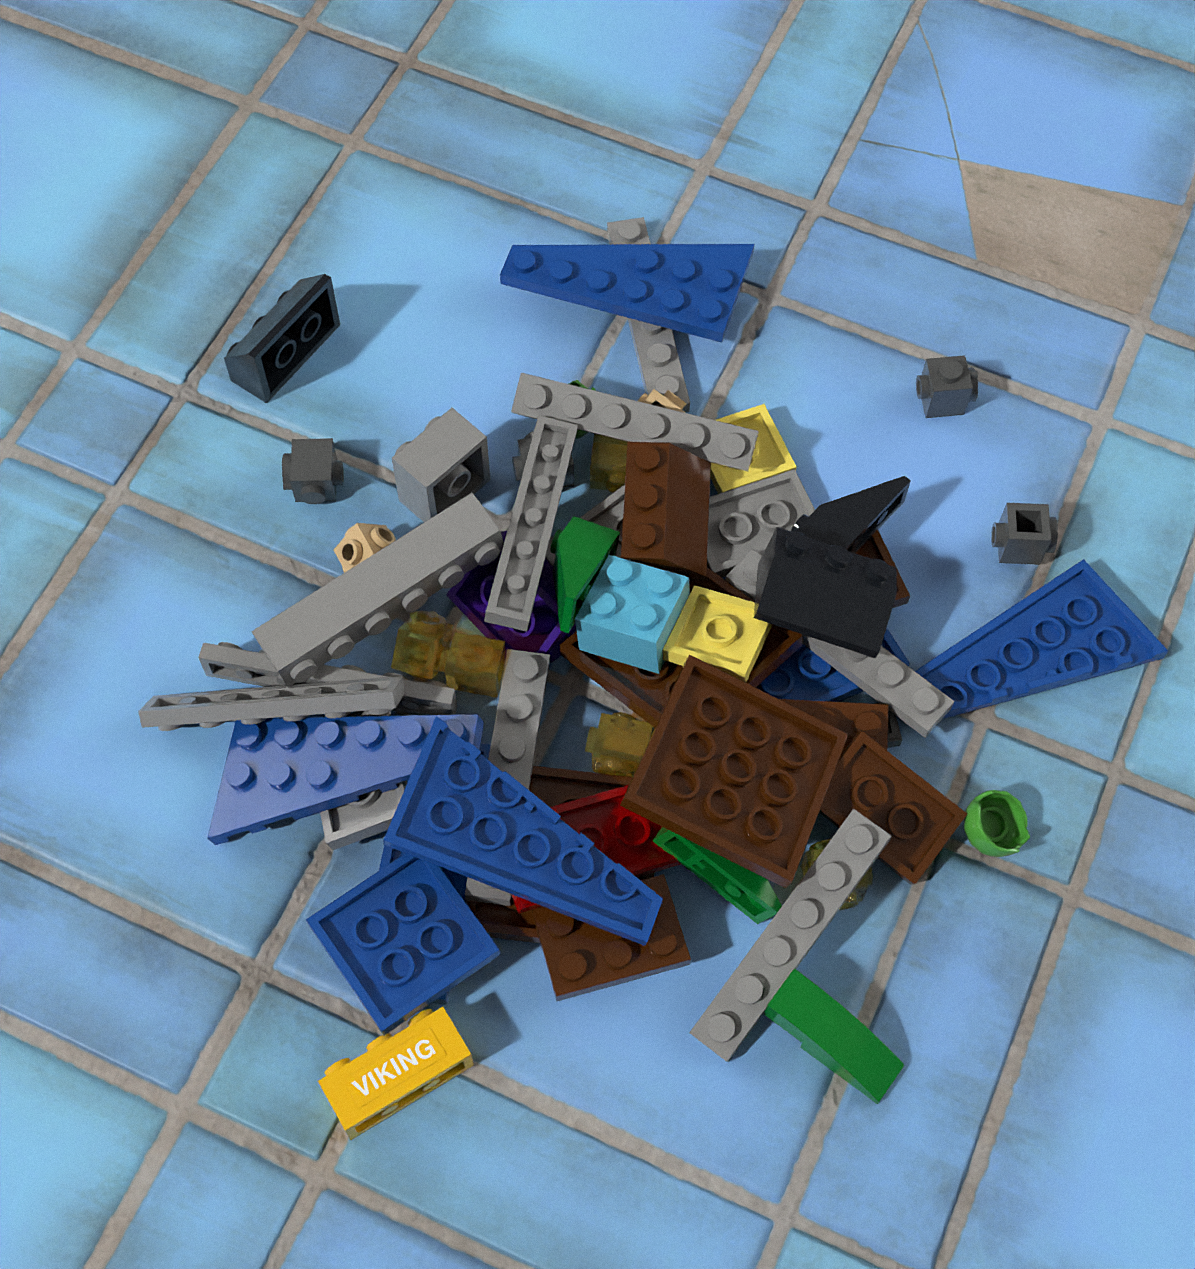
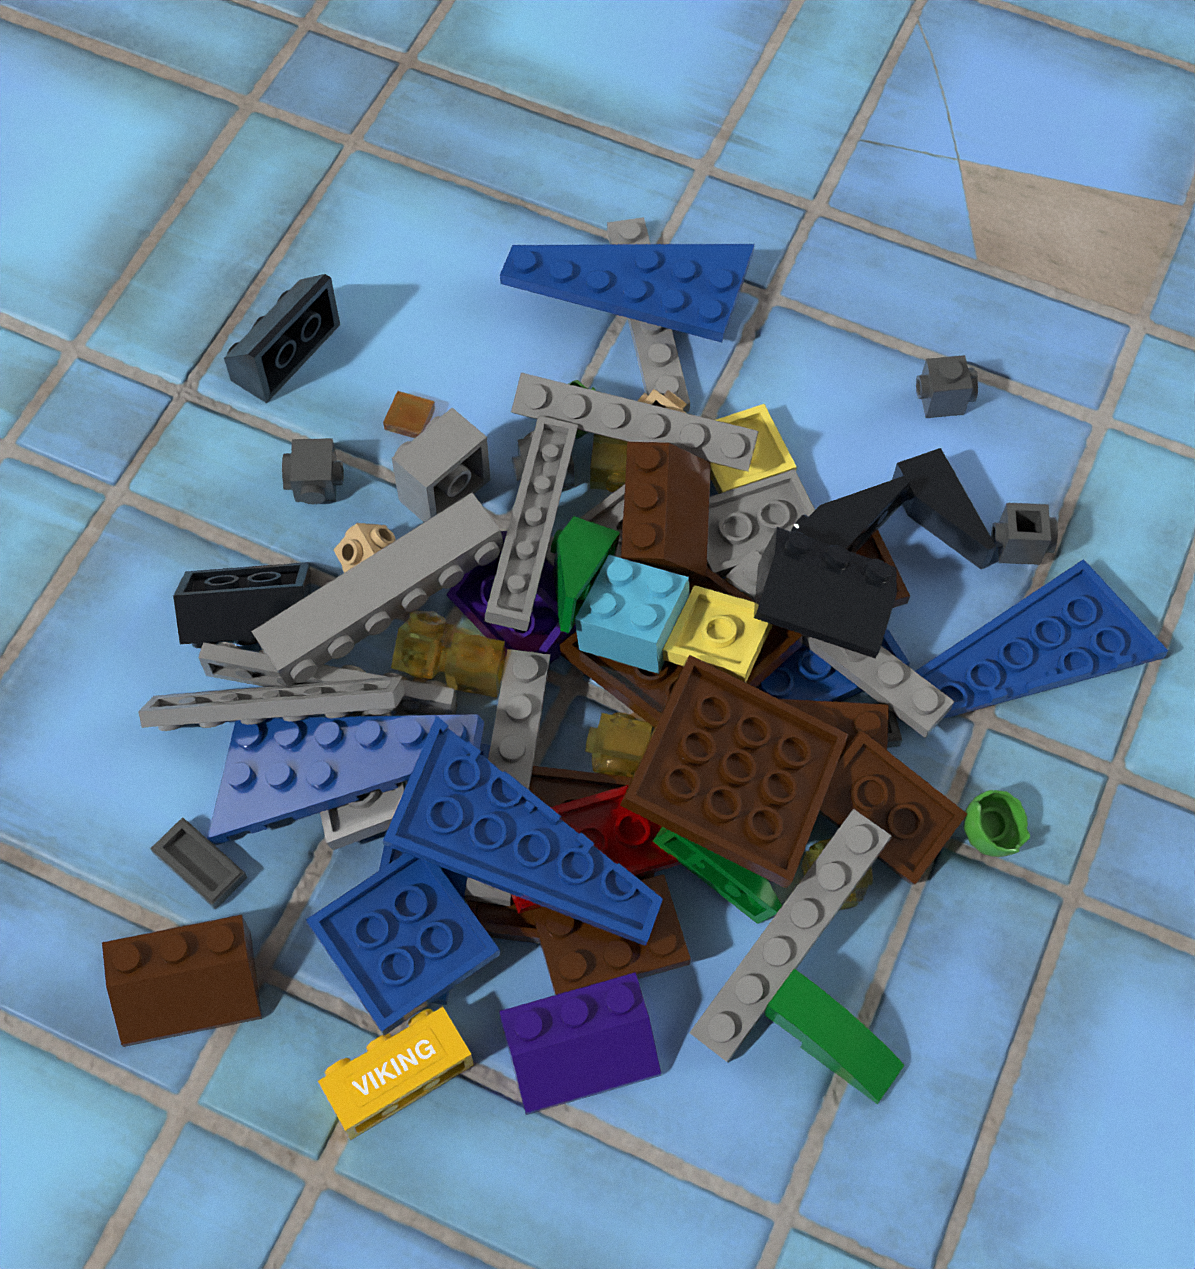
none -> reddish brown slope [102,915,262,1047]
none -> dark grey tile [150,817,247,910]
none -> black slope [173,562,311,648]
none -> clear orange tile [383,391,435,439]
none -> dark purple slope [499,972,661,1115]
none -> black slope [892,448,996,569]

